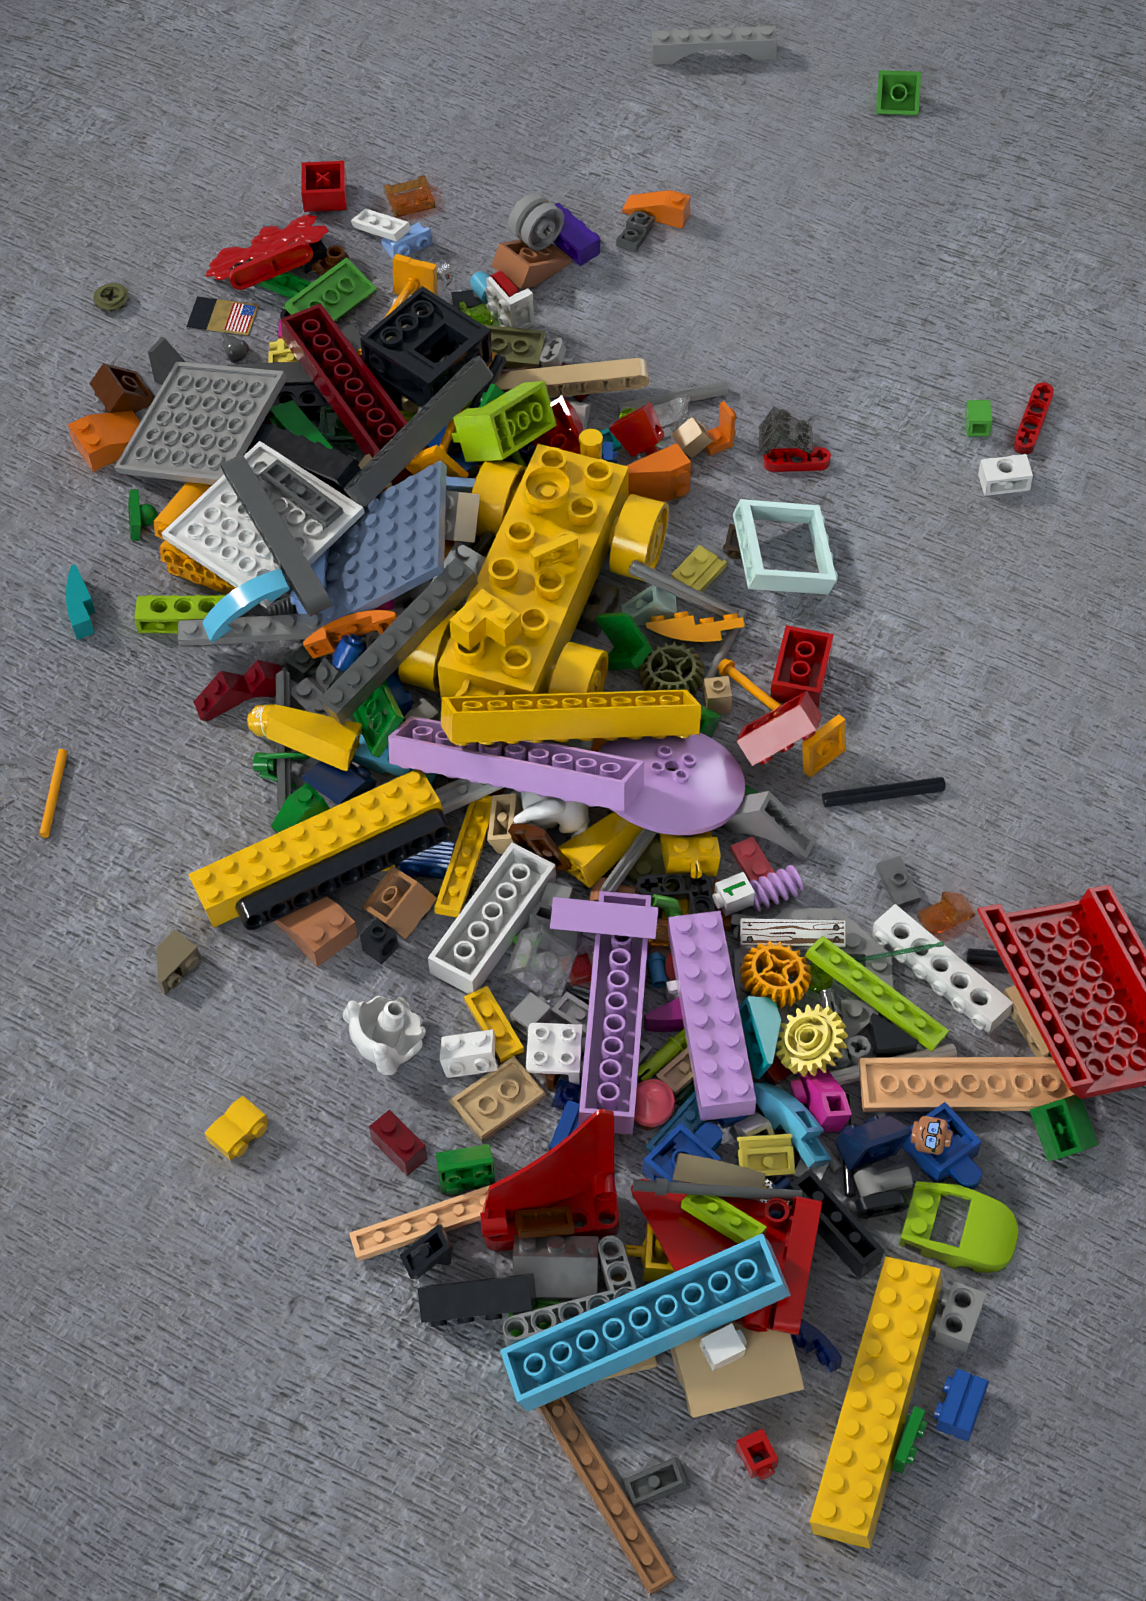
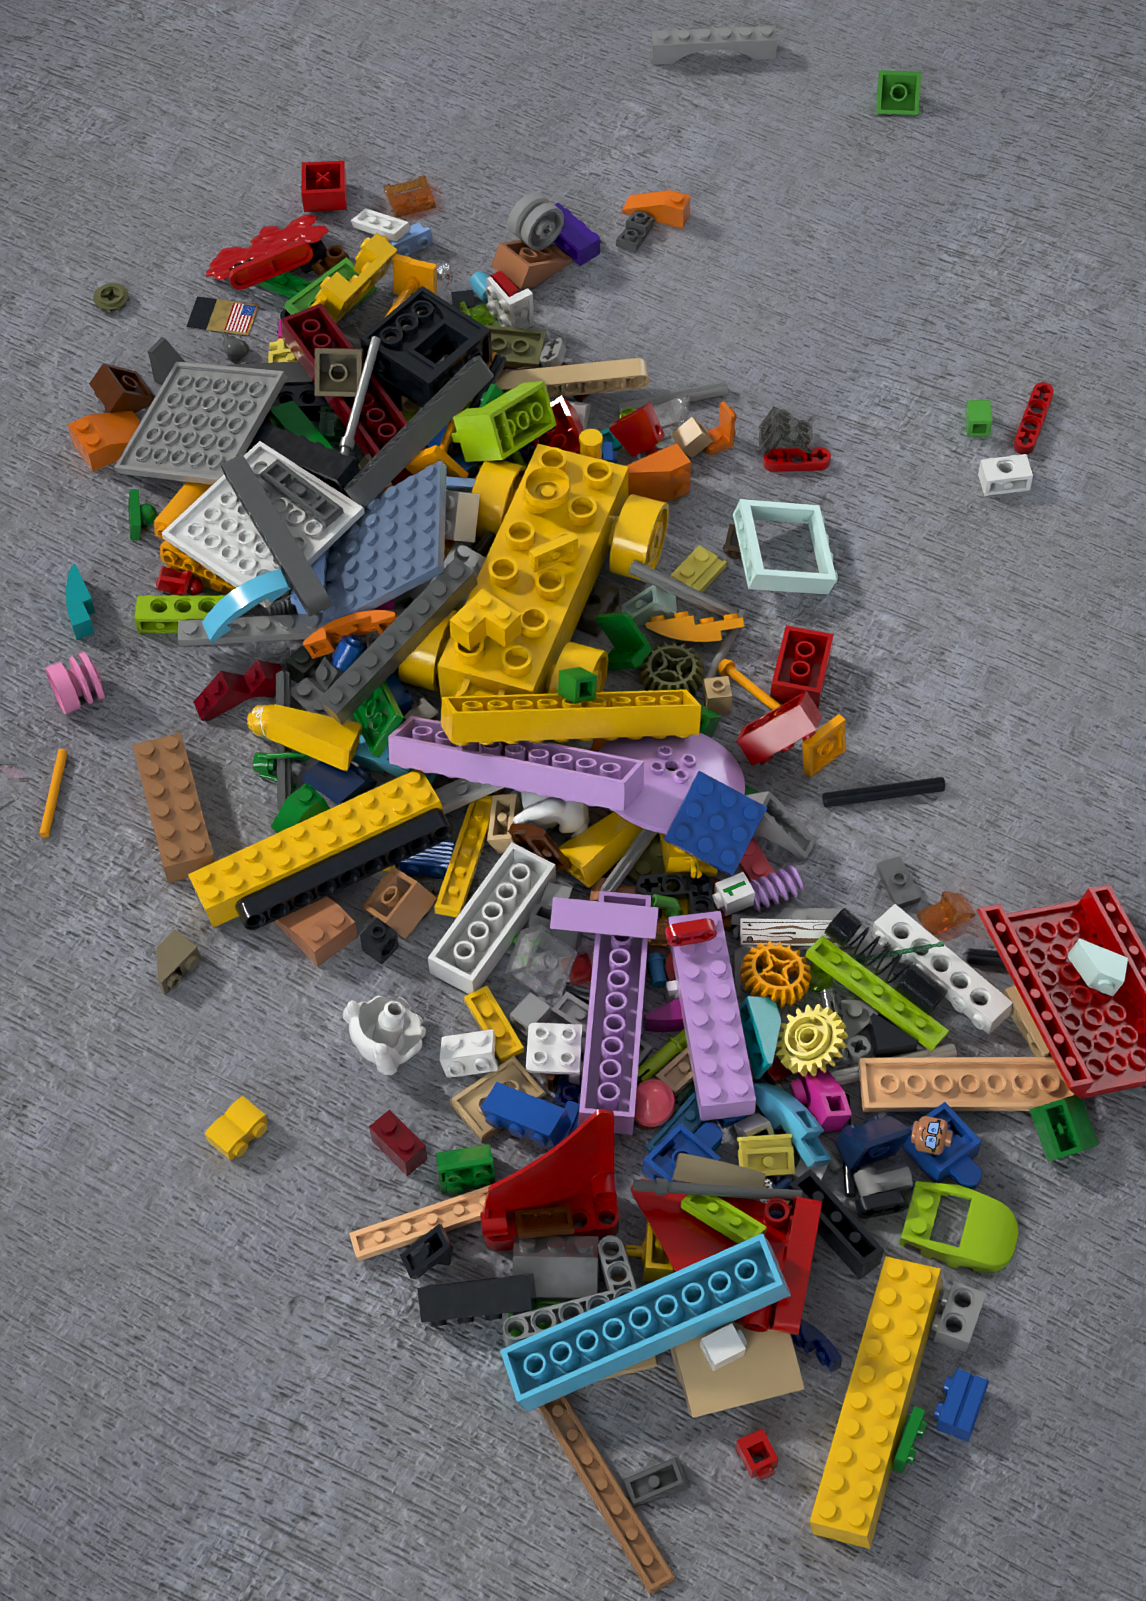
none -> bright pink wheel [45,651,105,715]
none -> medium nougat brick [133,733,215,883]
none -> red piece [156,566,203,596]
none -> yellow brick [309,233,397,323]
none -> dark tan slope [315,348,364,397]
none -> light grey bar [339,336,381,456]
none -> blue brick [480,1082,571,1148]
none -> green brick [558,667,597,703]
none -> blue plate [663,771,768,876]
none -> red beam [665,918,717,947]
none -> black piece [824,908,948,1015]
none -> light aqua slope [1068,939,1128,996]

